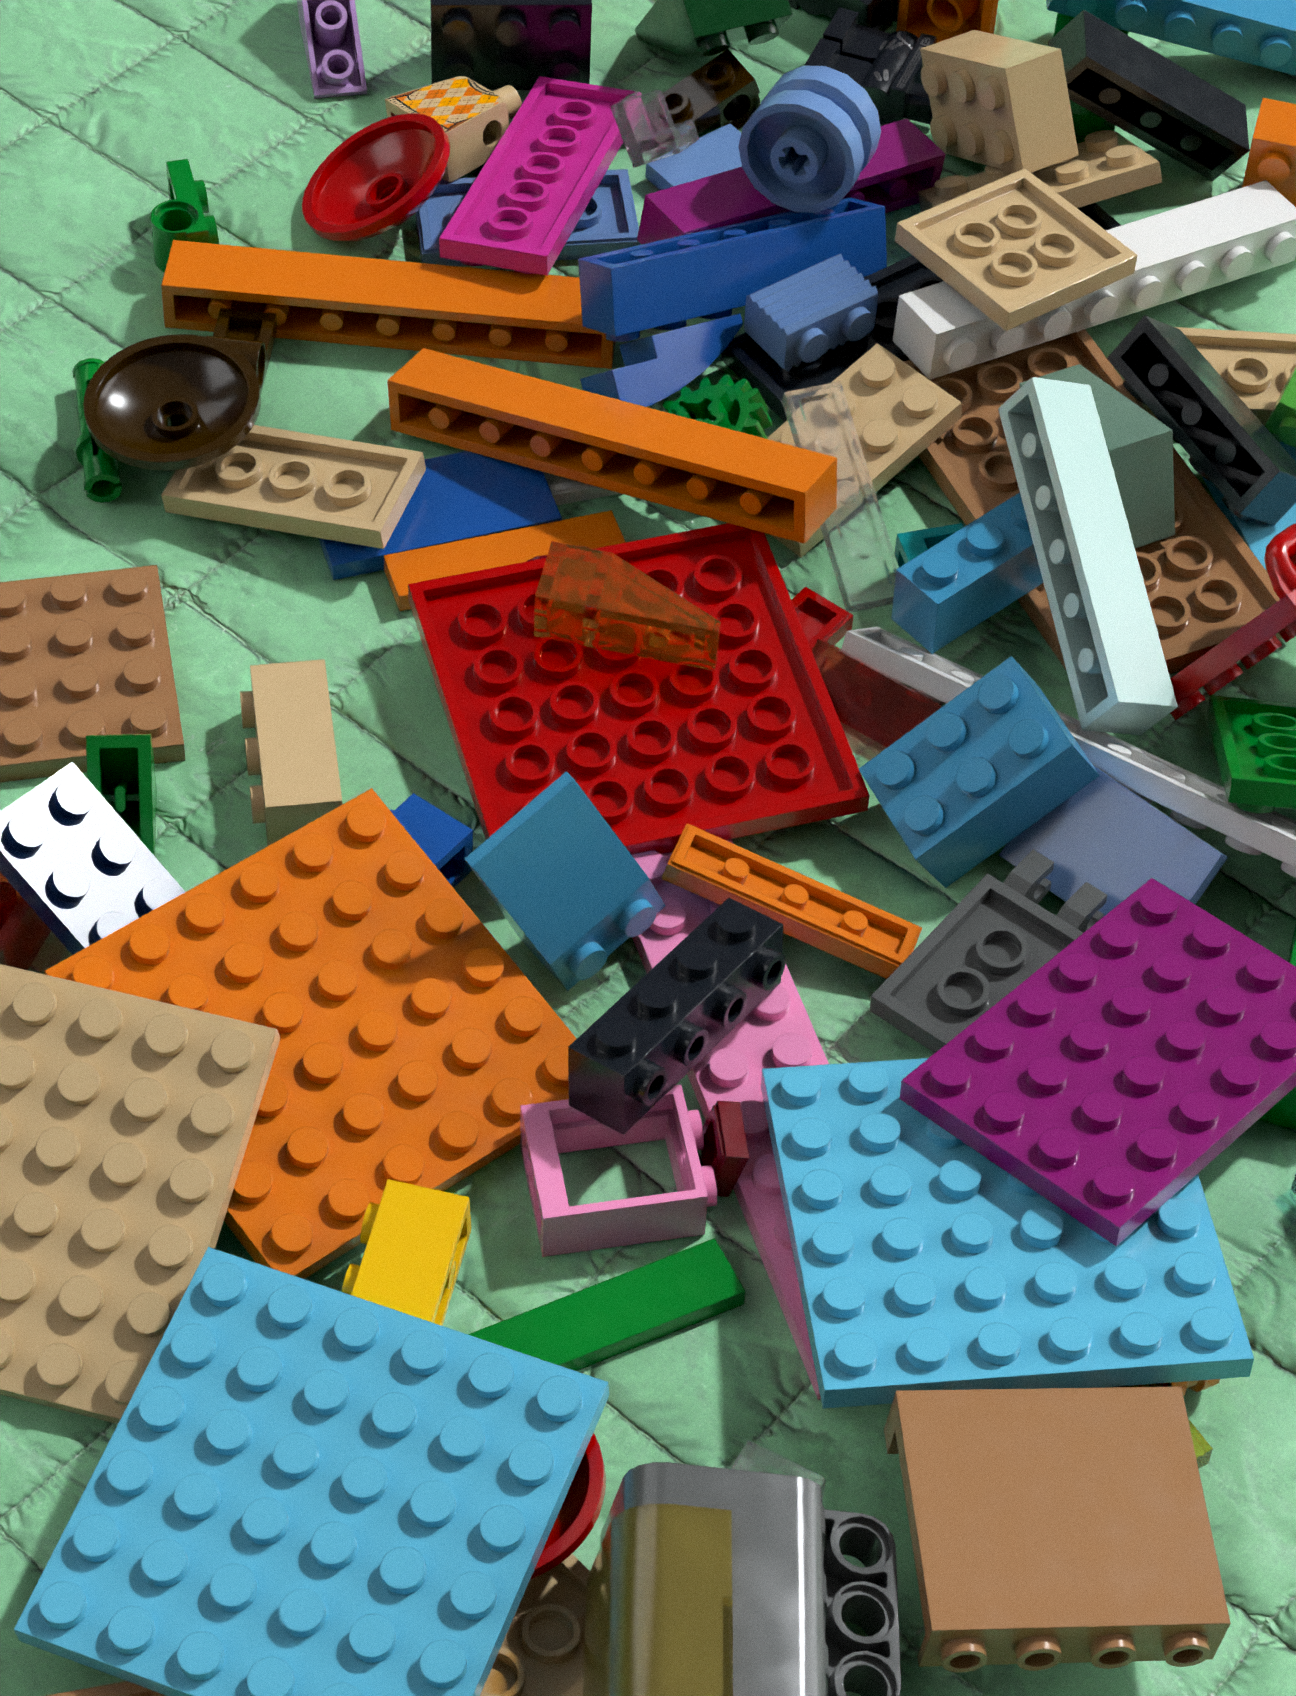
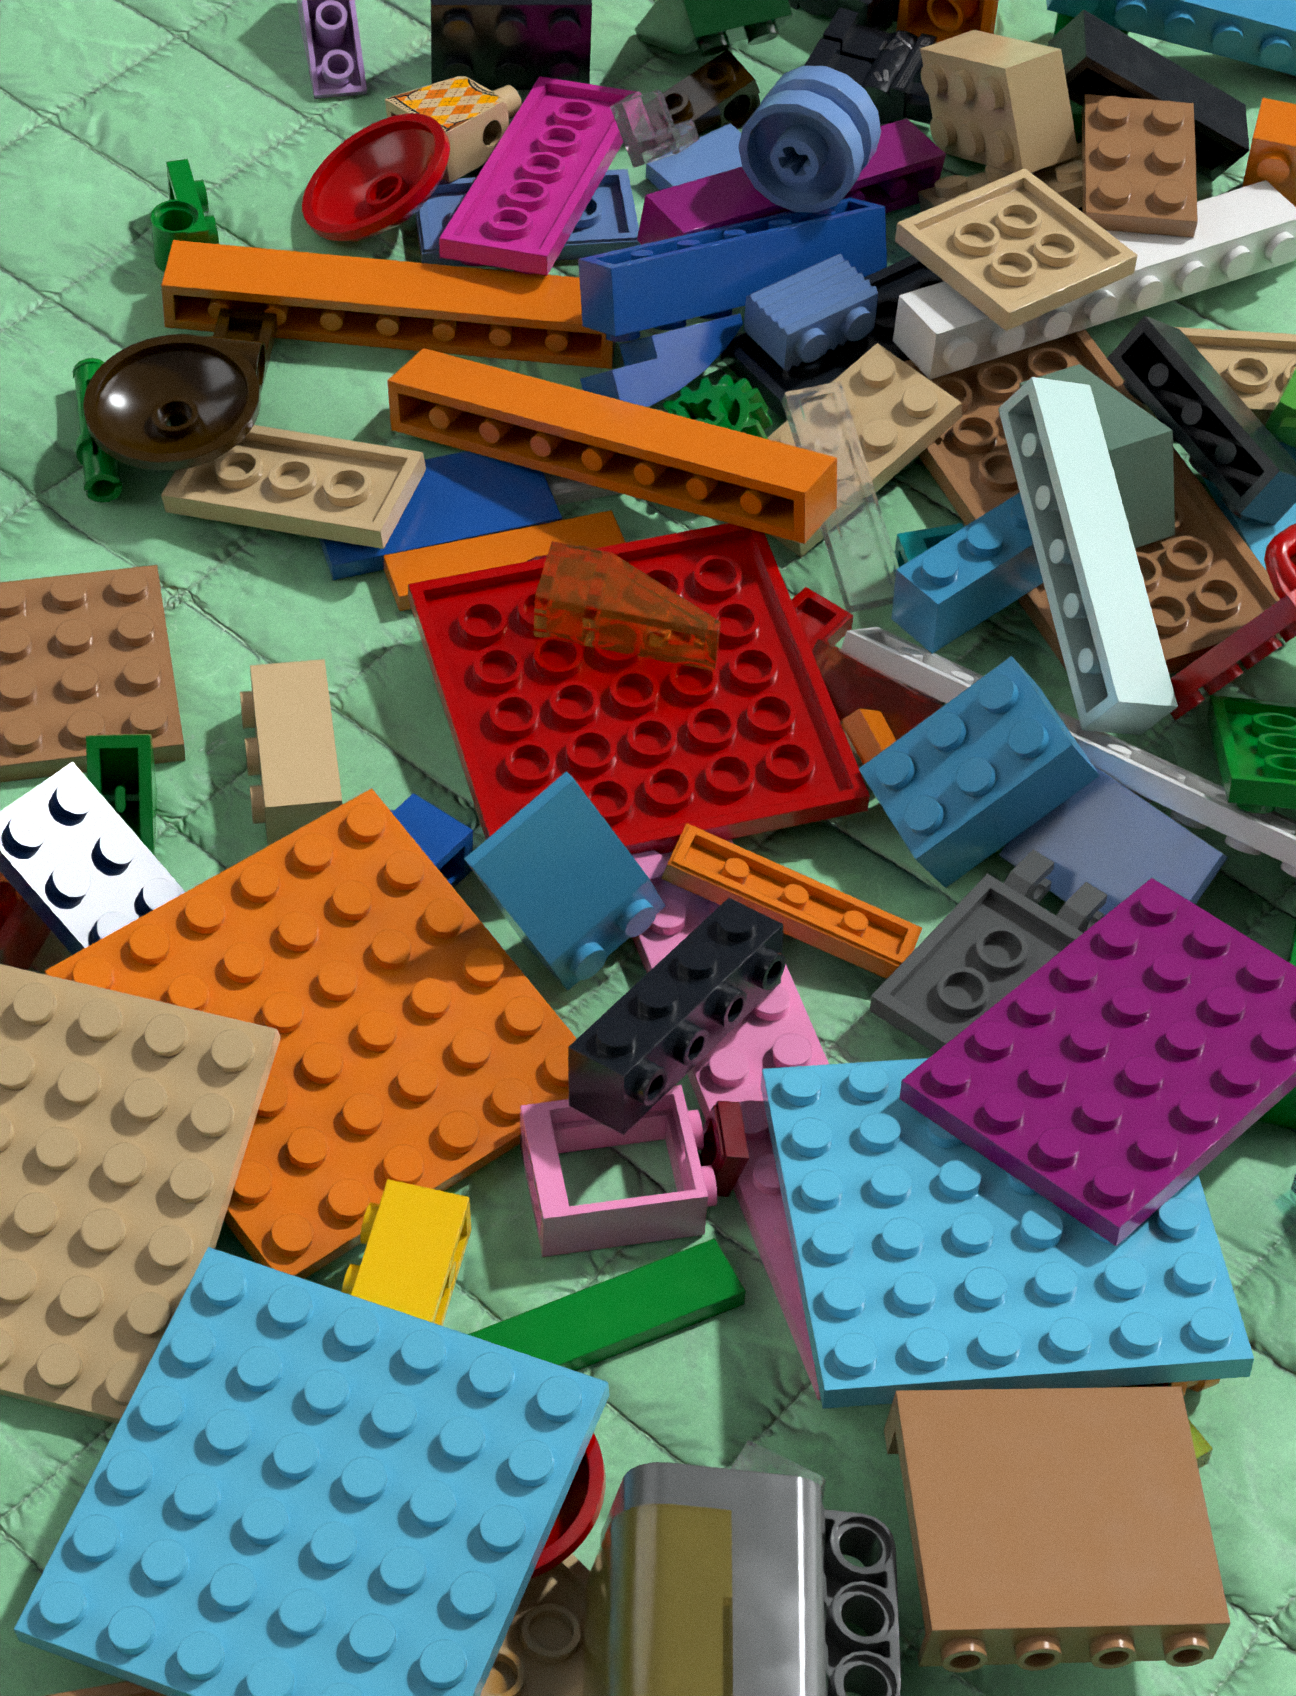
none -> orange tile [842,708,896,765]
none -> medium nougat plate [1082,94,1198,238]

